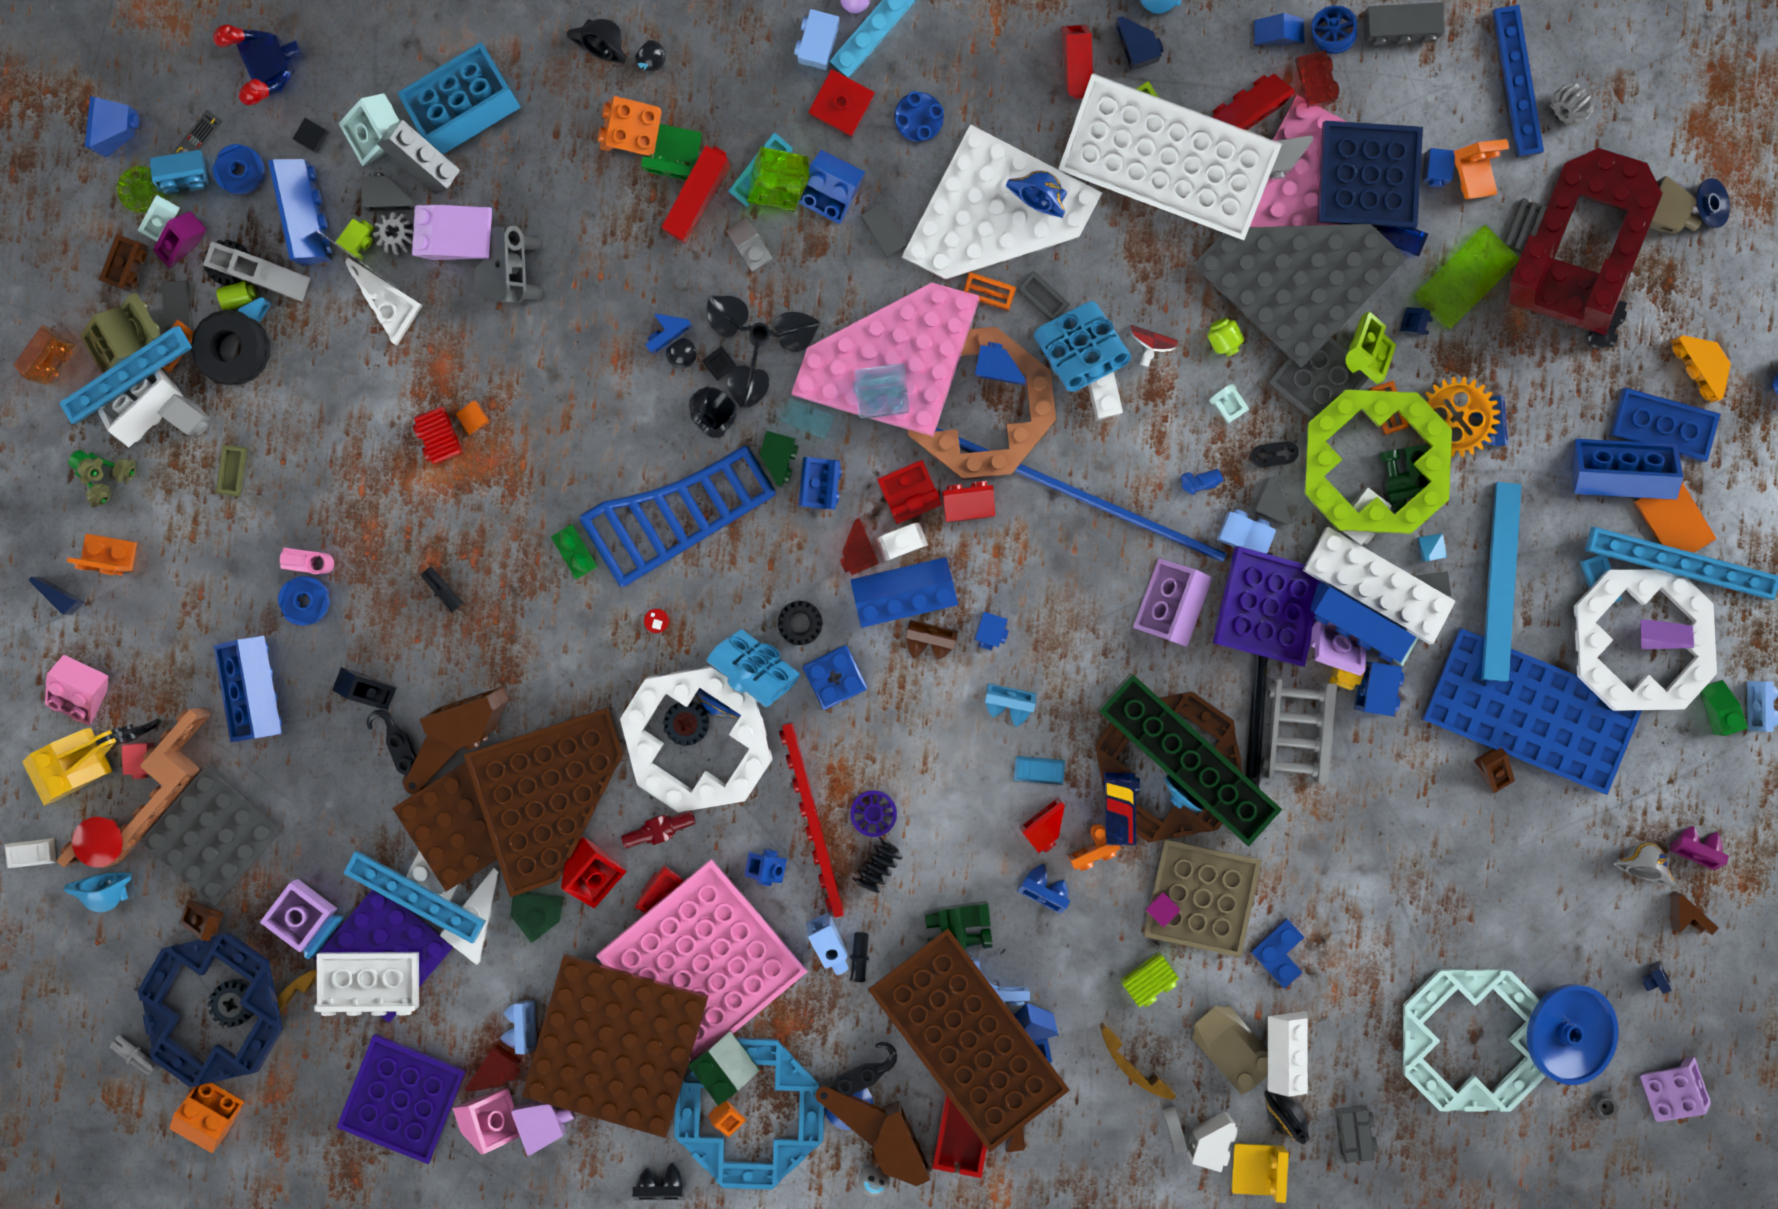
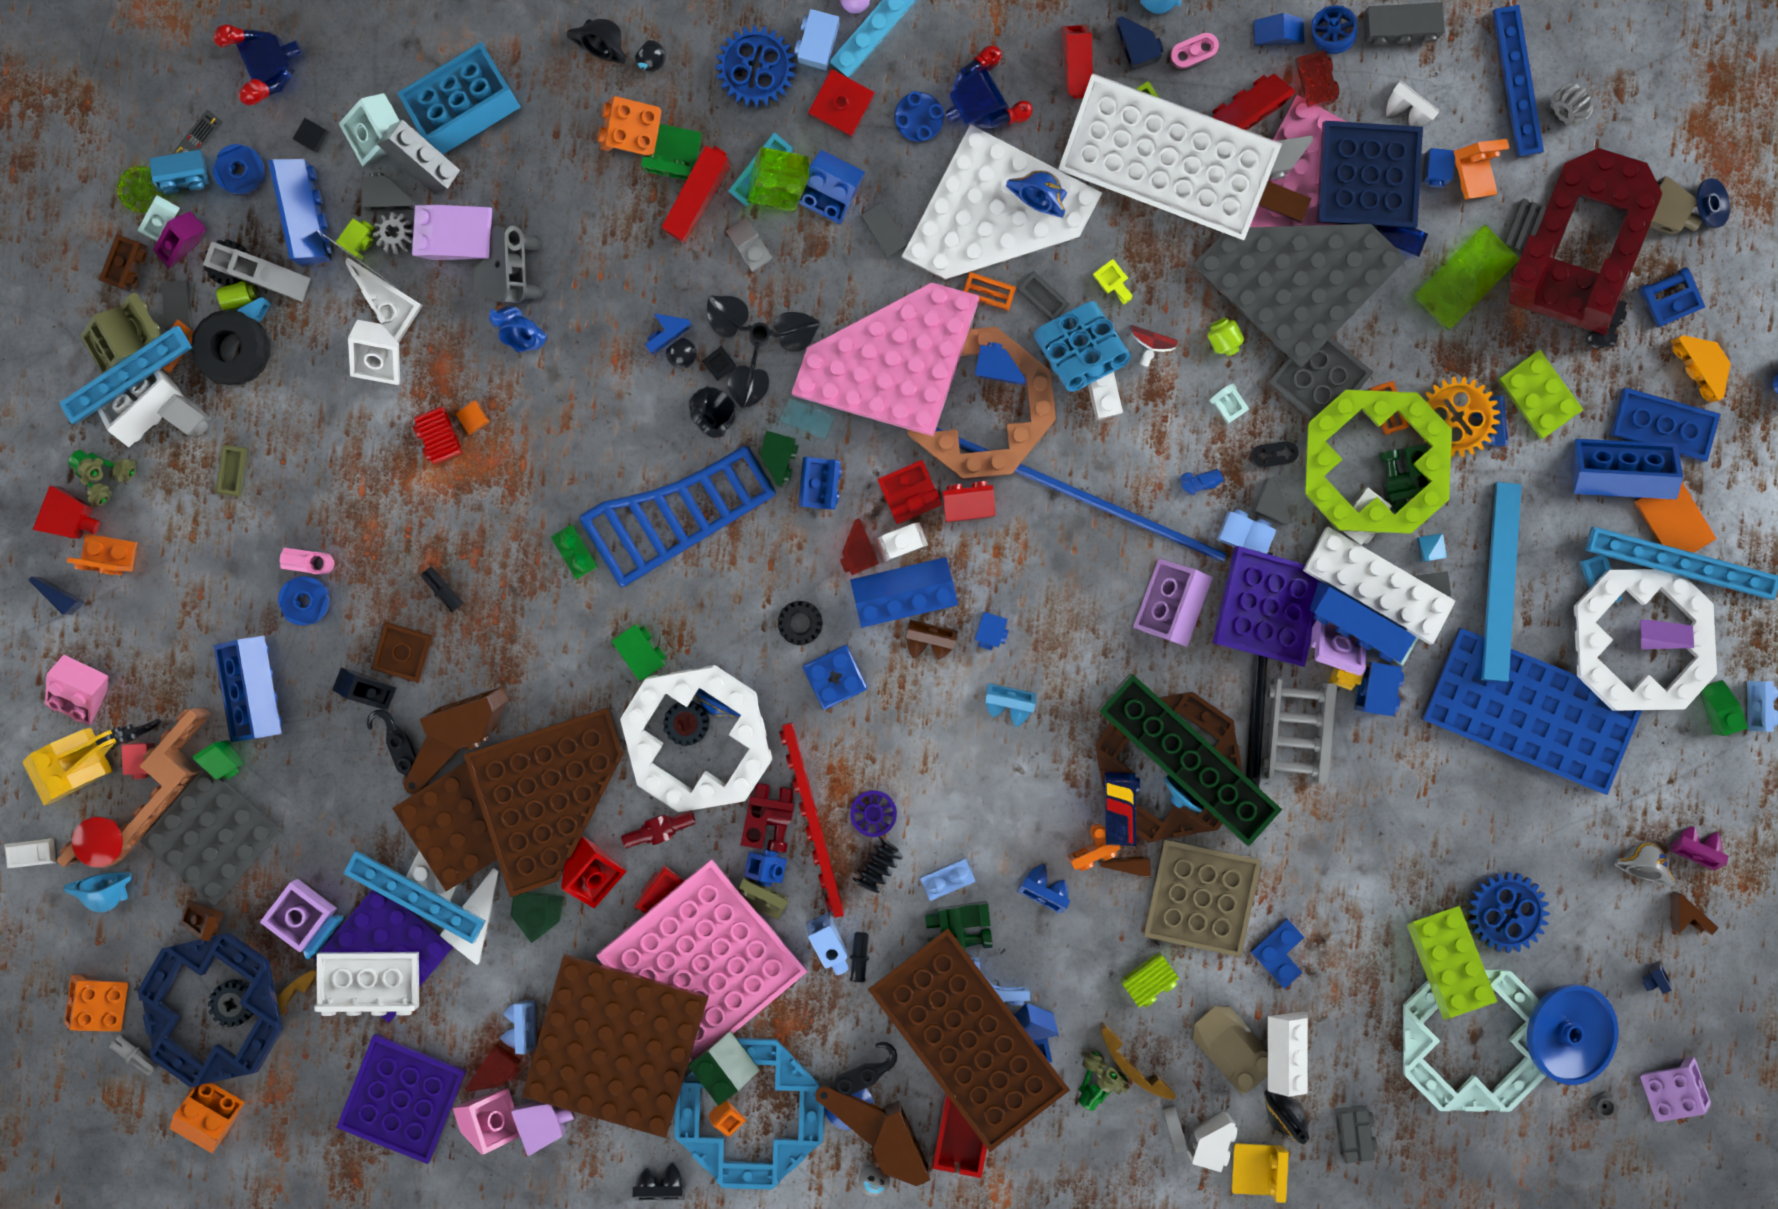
clear orange slope [13,325,75,385] -> none
blue slope [85,96,139,157] -> none
red tile [644,609,669,633] -> none
dark azure connector [707,629,800,708] -> none
clear light blue bracket [853,364,910,419] -> none
reddish brown slope [1005,1127,1025,1152] -> none
dark azure tile [1014,756,1065,785] -> none
red slope [1019,797,1065,853] -> none
magenta tile [1145,891,1181,928] -> none
lime brick [1346,311,1396,384] -> none
dark blue tile [1400,307,1433,335] -> none
reddish brown slope [1474,747,1515,793] -> none
none -> red torso [33,485,100,539]
none -> orange bracket [64,974,128,1032]
none -> green slope [192,740,244,780]
none -> white slope [348,320,400,385]
none -> reddish brown tile [371,622,434,683]
none -> blue hair [489,306,547,353]
none -> green brick [611,624,667,682]
none -> blue gear [715,25,796,108]
none -> olive bracket [738,877,789,919]
none -> dark red hips [740,783,795,853]
none -> light blue tile [920,858,976,901]
none -> clear blue torso [946,45,1033,128]
none -> plant [1078,1050,1130,1111]
none -> neon yellow plate [1093,259,1133,305]
none -> reddish brown slope [1098,856,1151,878]
none -> bright pink plate [1170,33,1219,69]
none -> reddish brown tile [1258,181,1312,223]
none -> white tile [1386,80,1439,127]
none -> lime brick [1407,906,1498,1020]
none -> blue gear [1466,871,1550,953]
none -> lime plate [1497,350,1583,439]
none -> blue plate [1639,267,1705,328]

